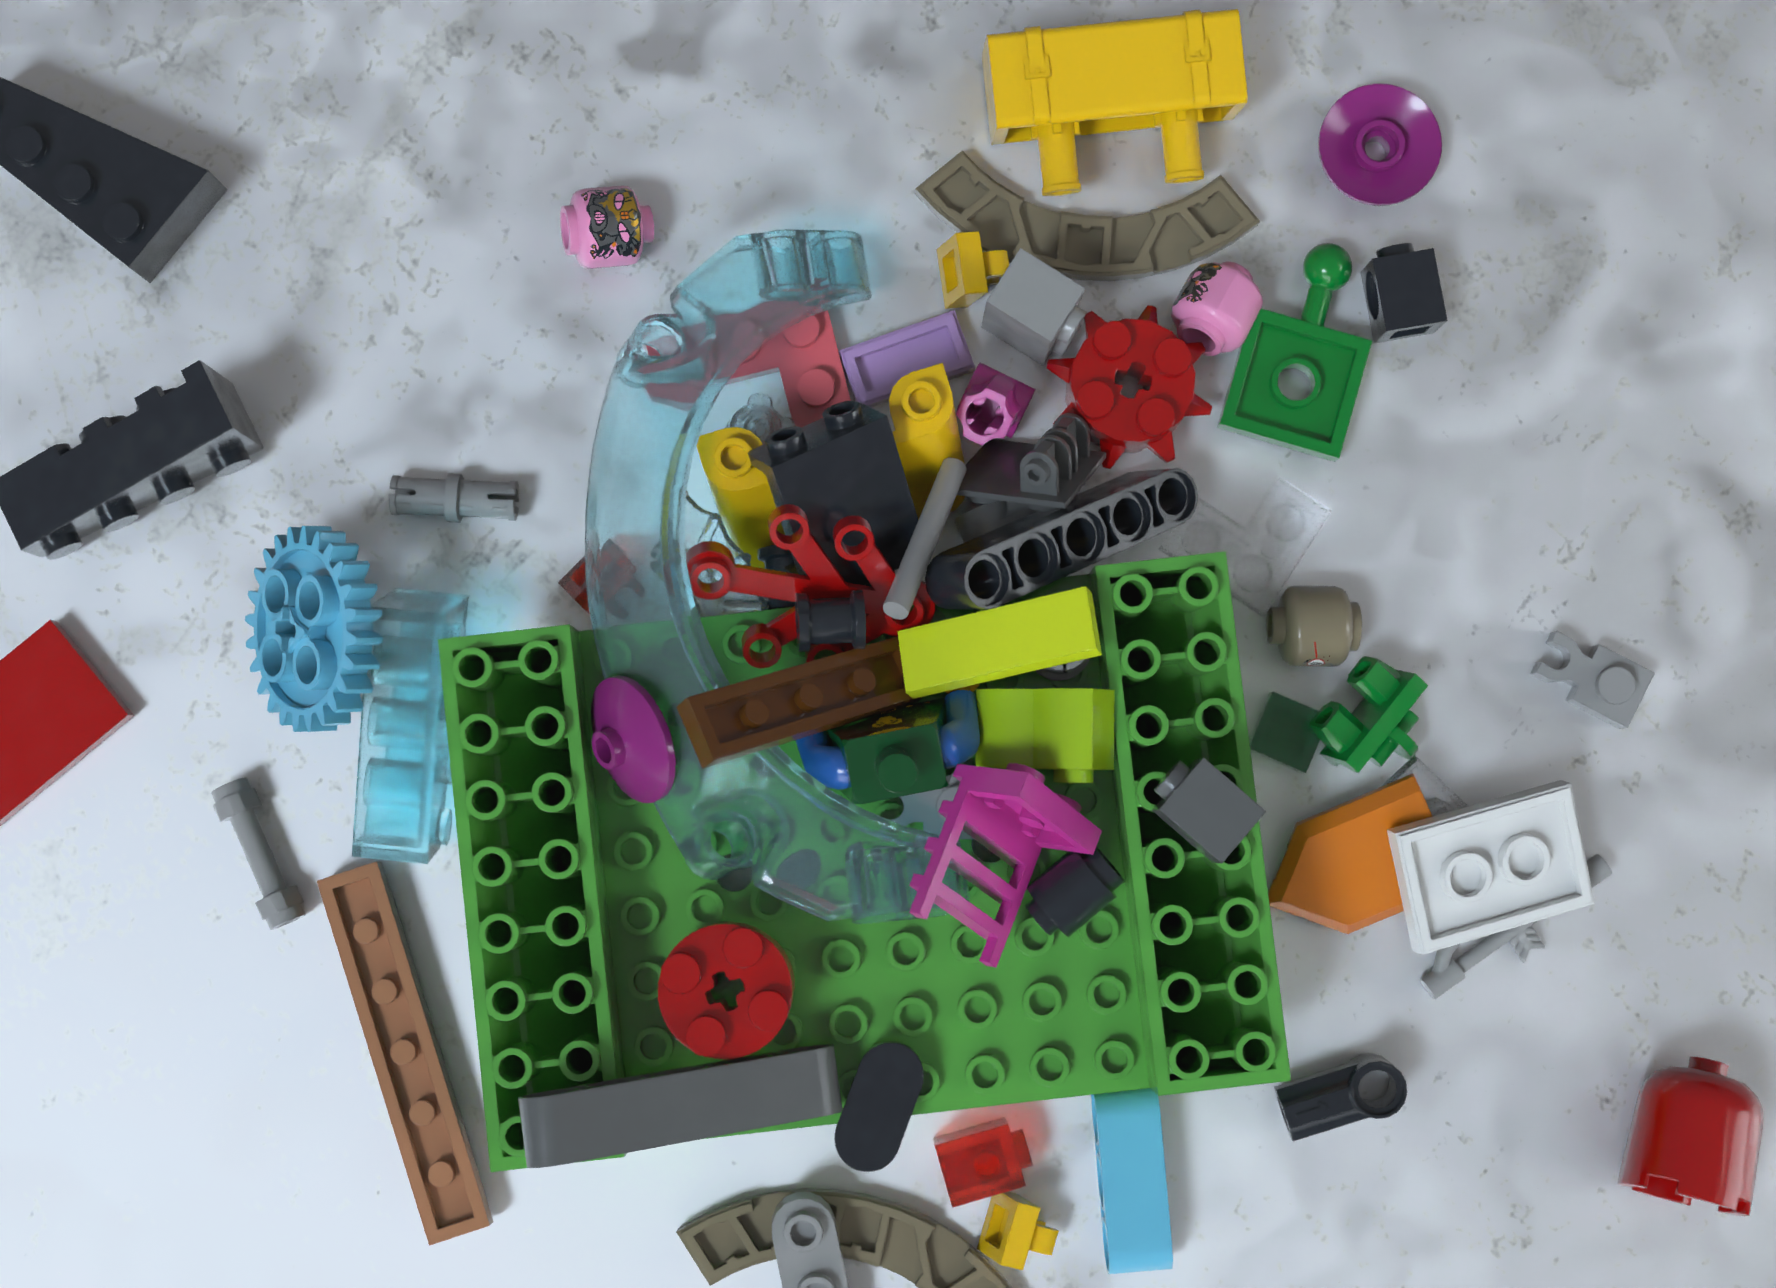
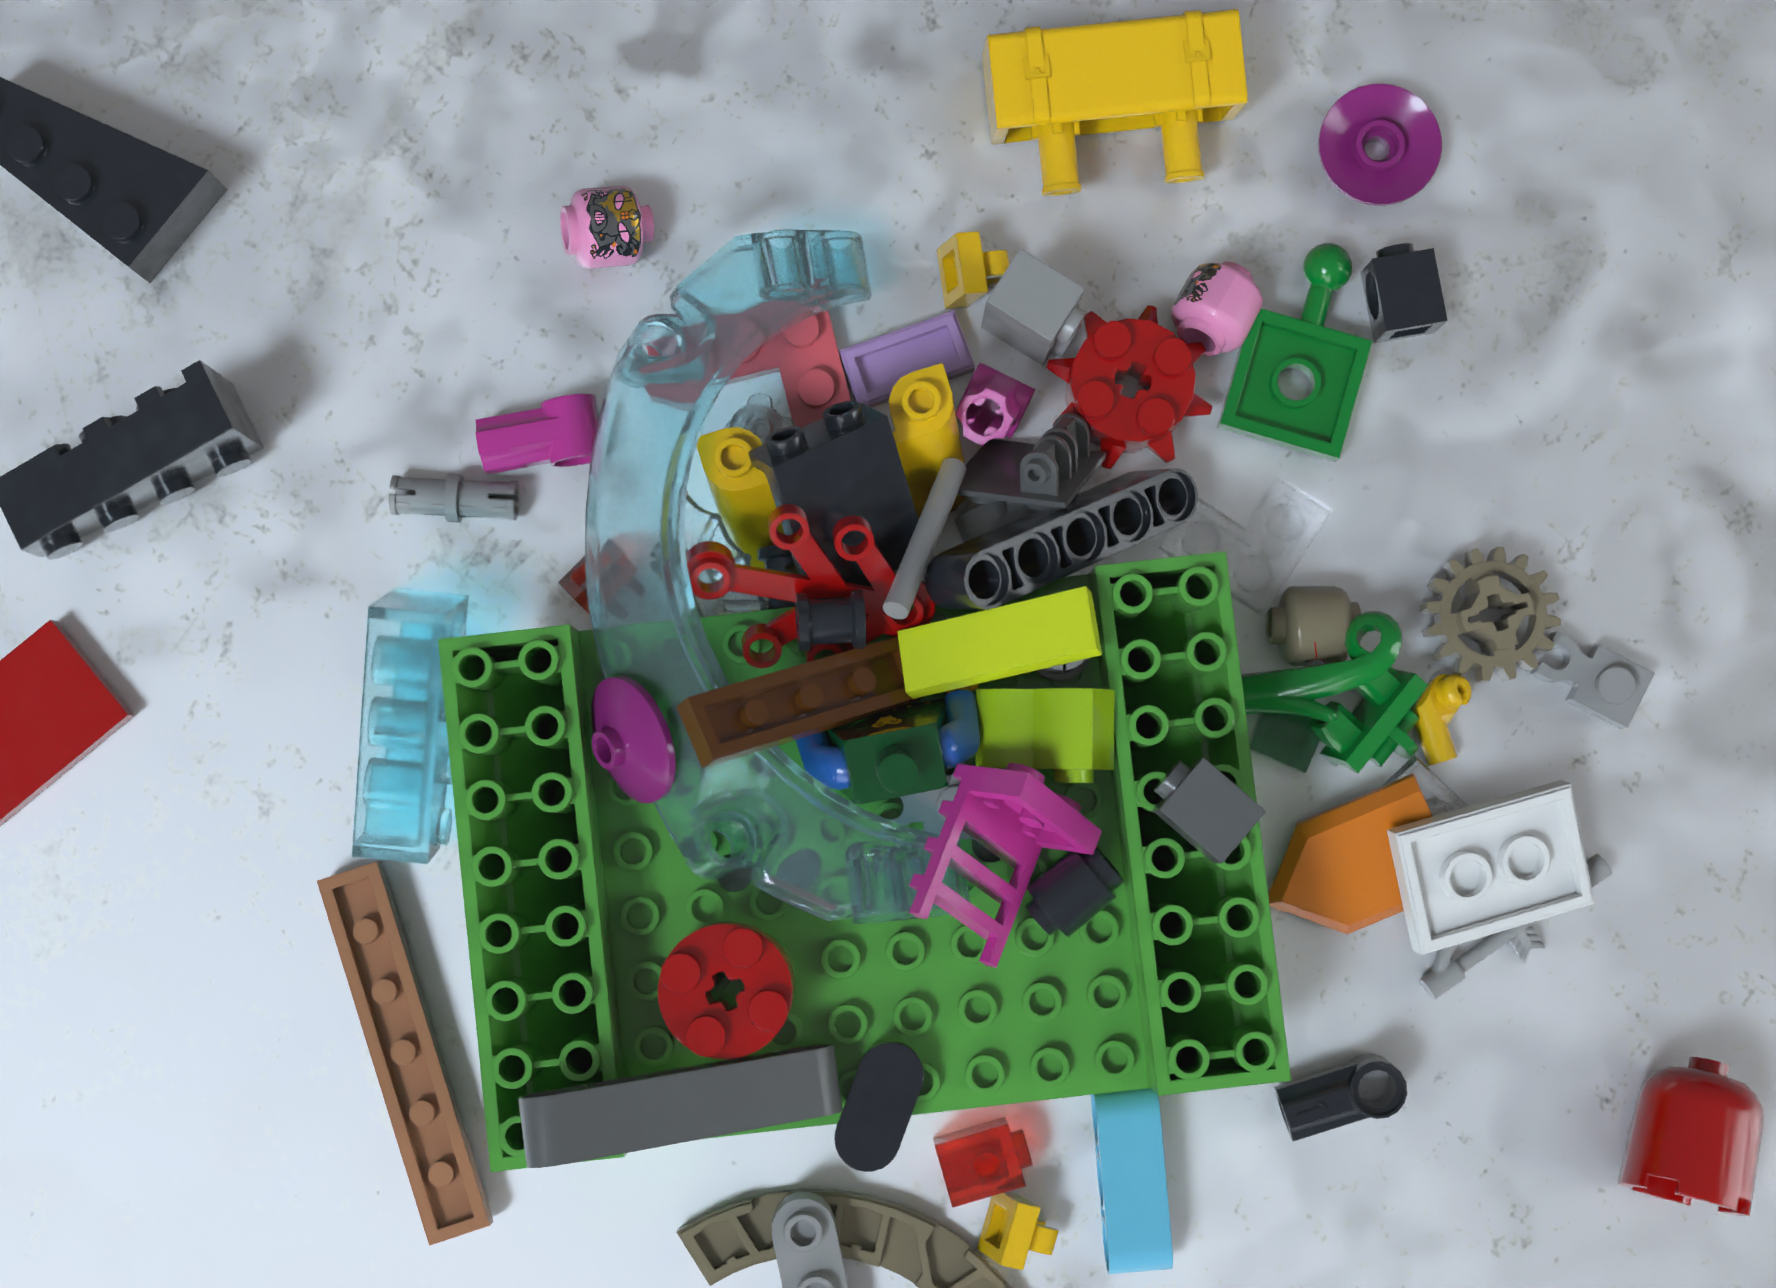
light grey bar [211,777,306,930] -> none
medium azure gear [245,526,383,732] -> none
dark tan tile [915,150,1260,281] -> none
none -> dark pink piece [475,394,606,474]
none -> green plant [1241,611,1402,722]
none -> yellow arm [1412,674,1472,766]
none -> dark tan gear [1420,547,1561,683]

